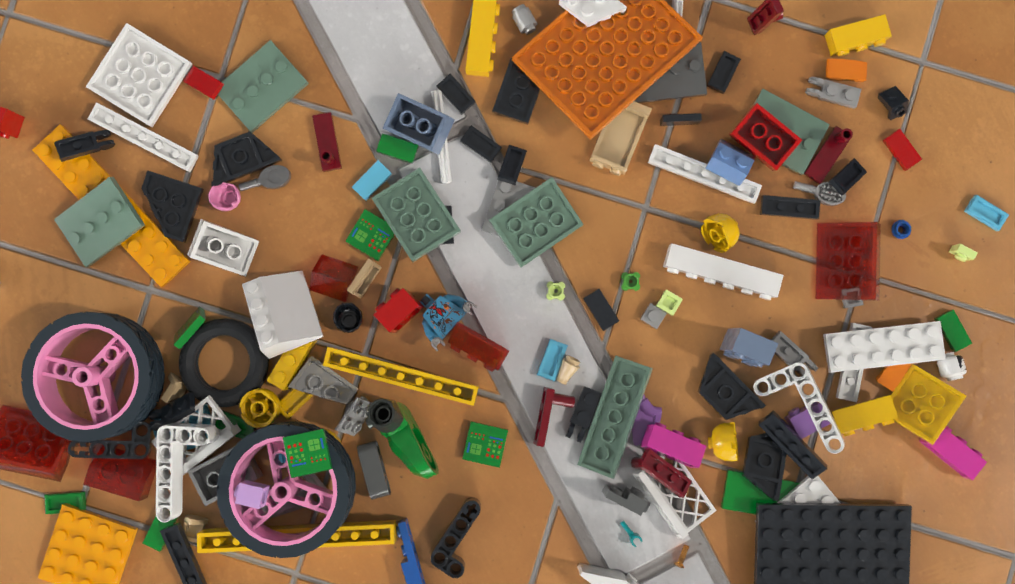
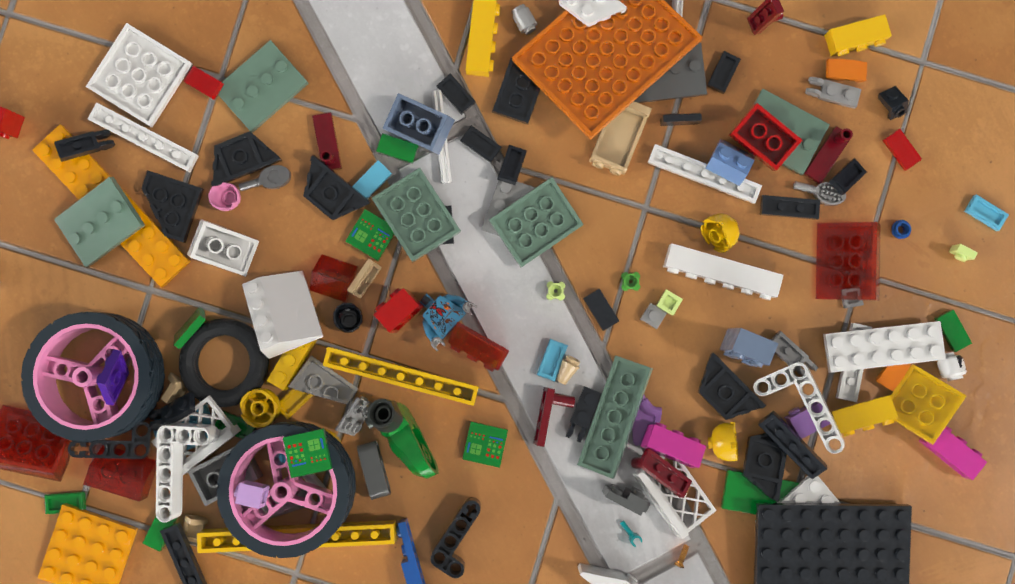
none -> dark purple plate [96,349,129,406]
none -> black wing [303,155,371,220]

